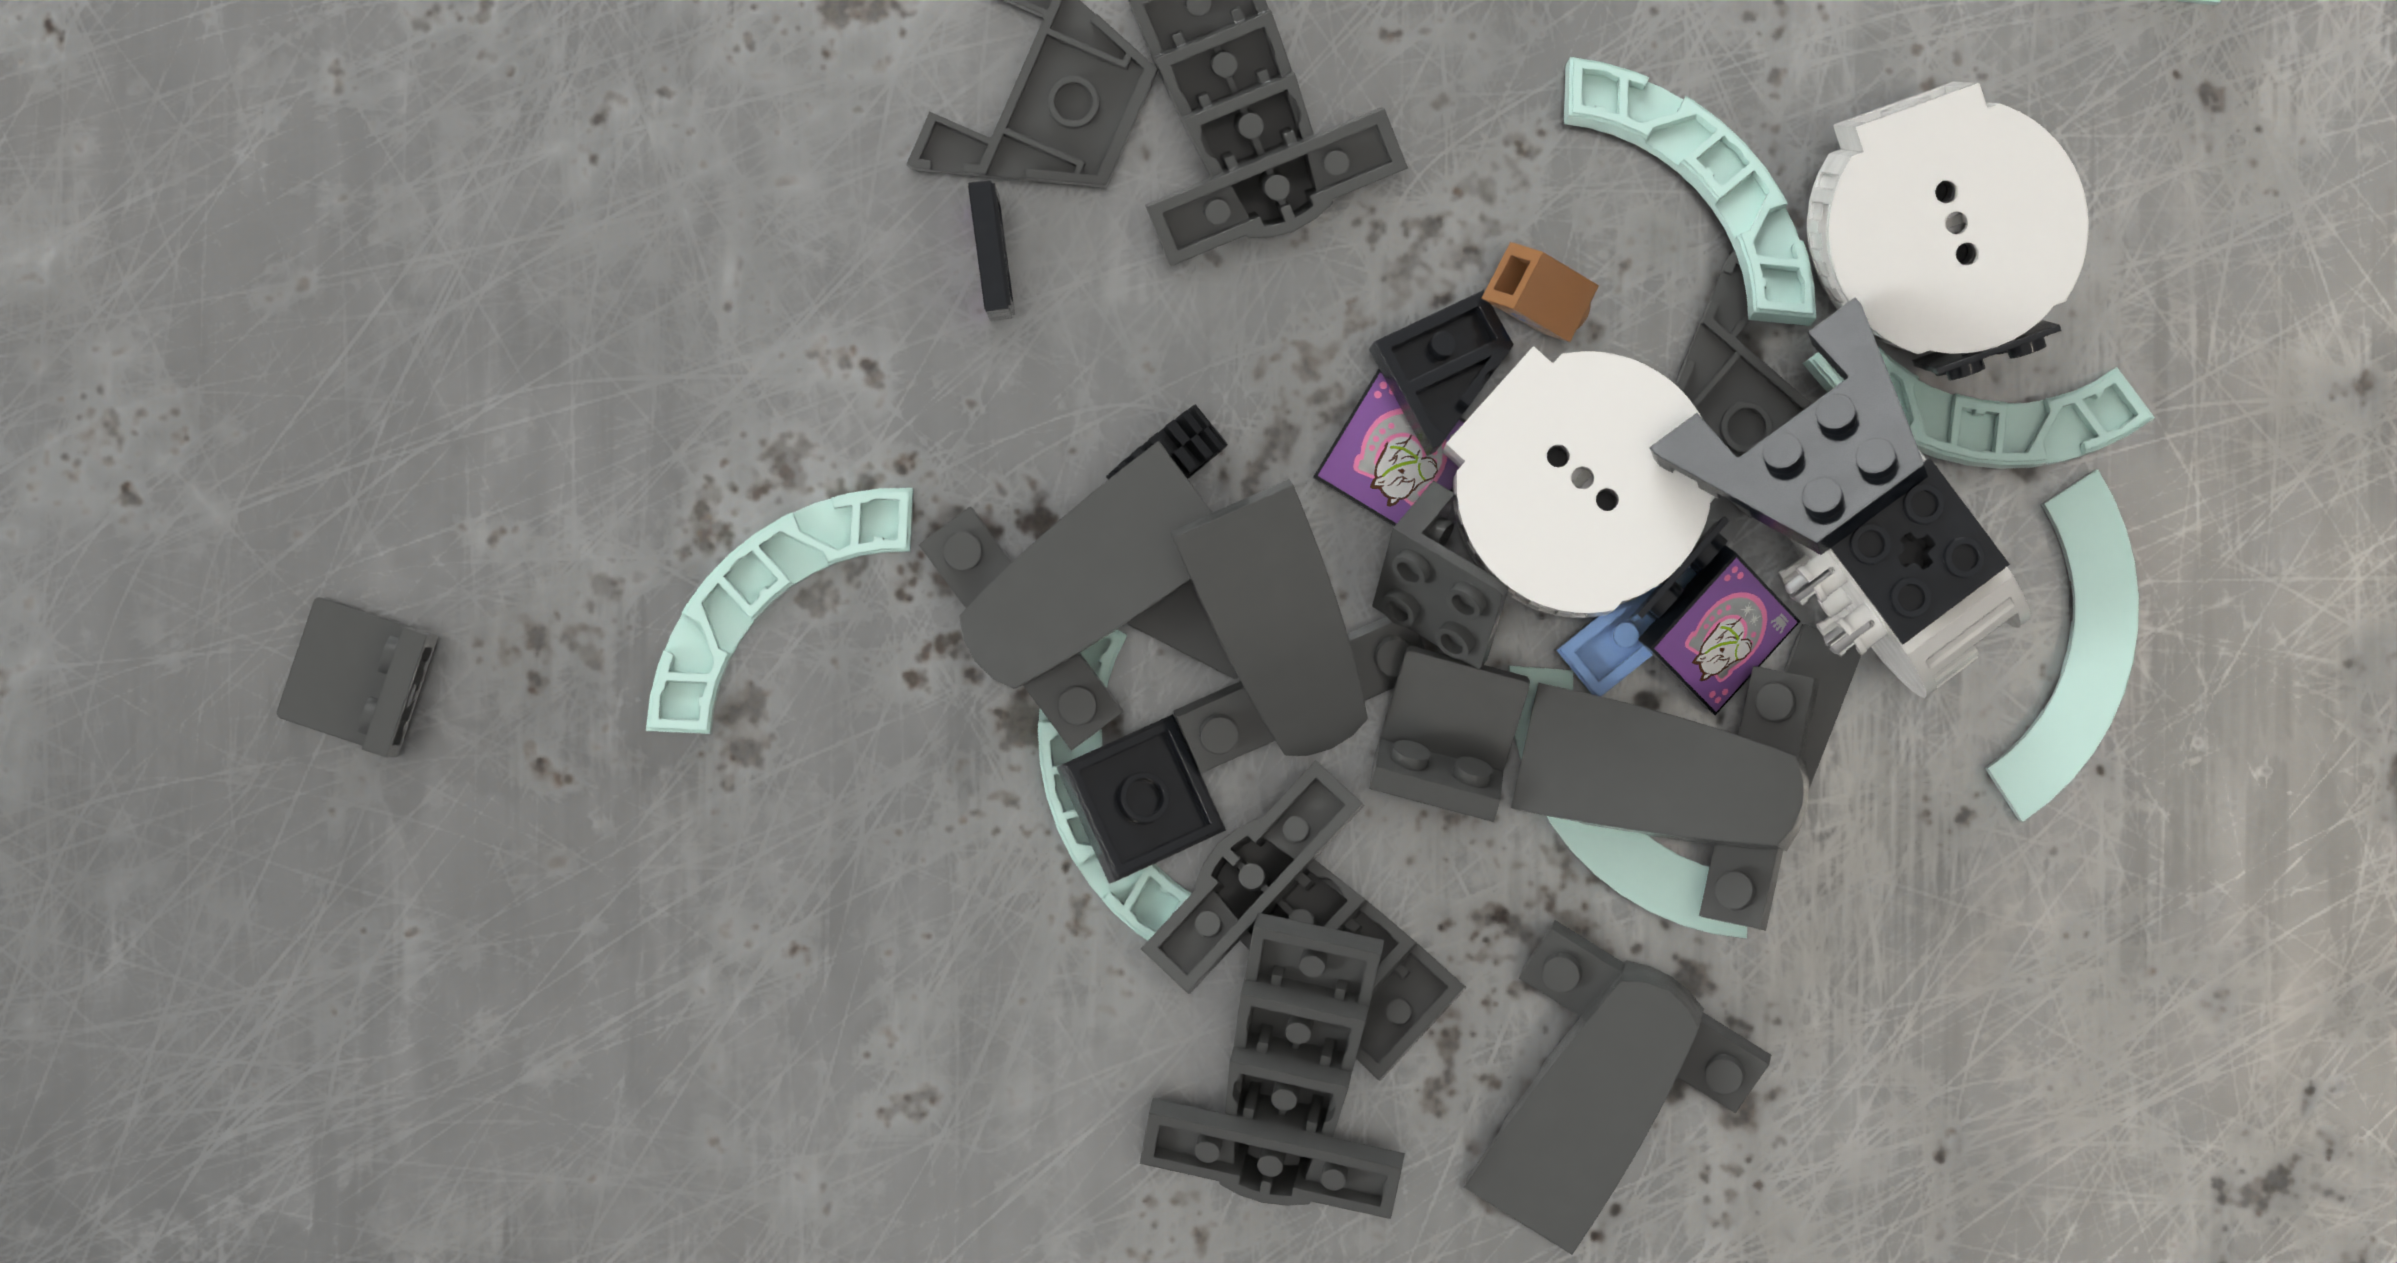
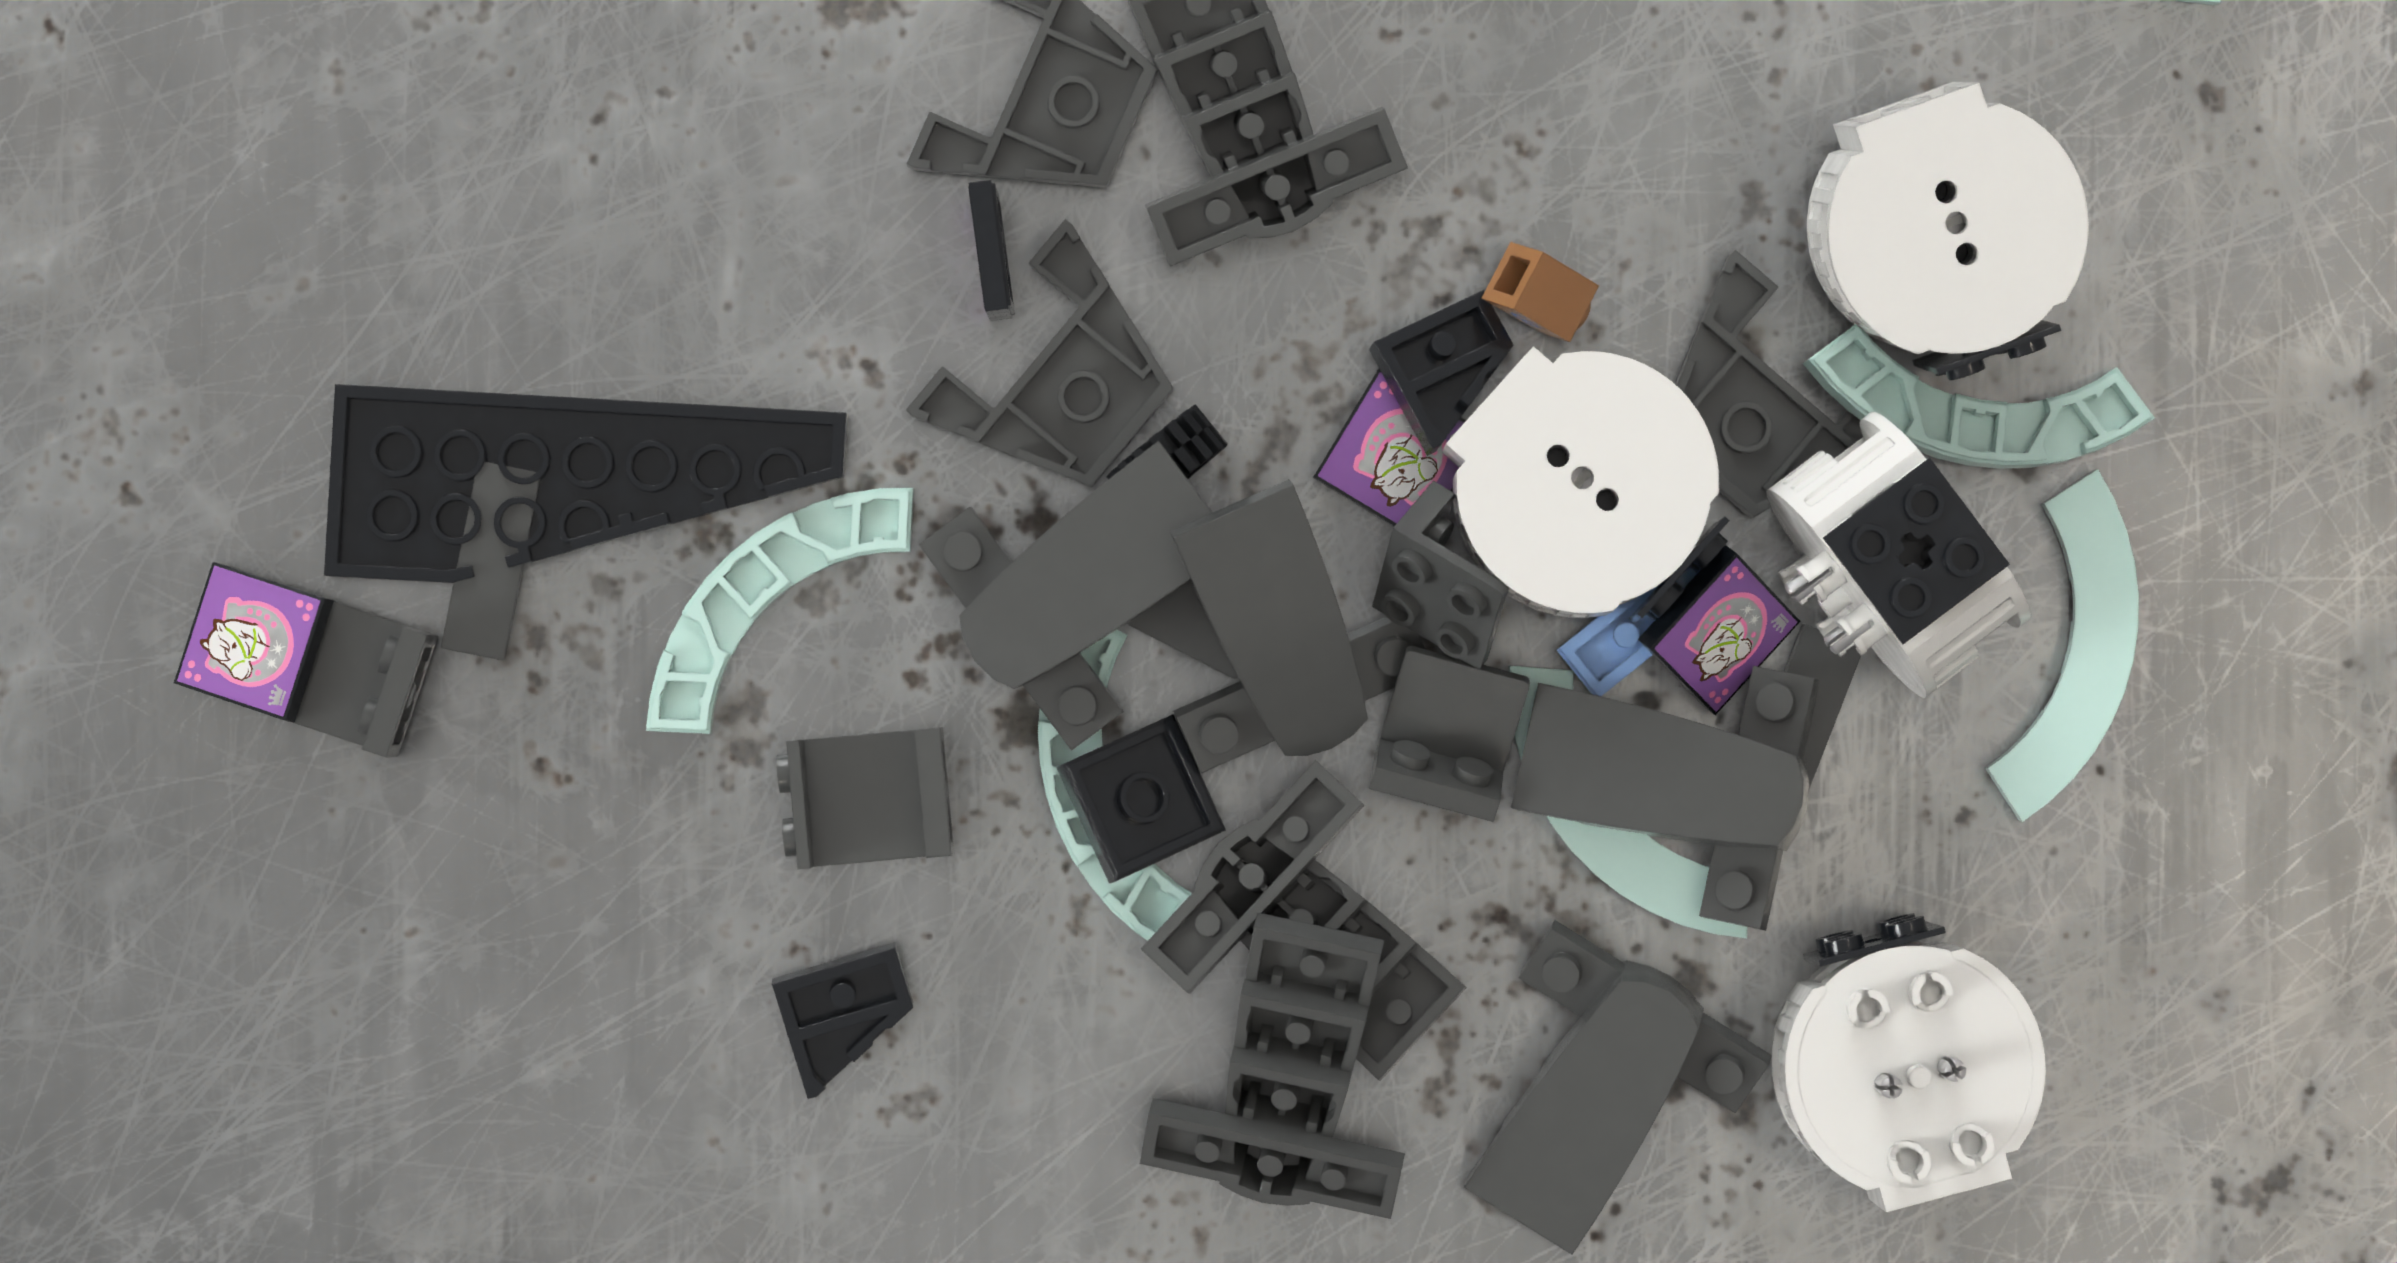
light aqua tile [1564,57,1816,326] -> none
wing [1649,297,1928,555] -> none
none -> tile [174,562,334,722]
none -> black wing [324,384,848,583]
none -> dark grey tile [441,462,540,661]
none -> black wing [772,942,913,1099]
none -> dark grey panel [776,727,954,870]
none -> dark grey wing [906,219,1174,487]
none -> white piece [1770,913,2046,1212]

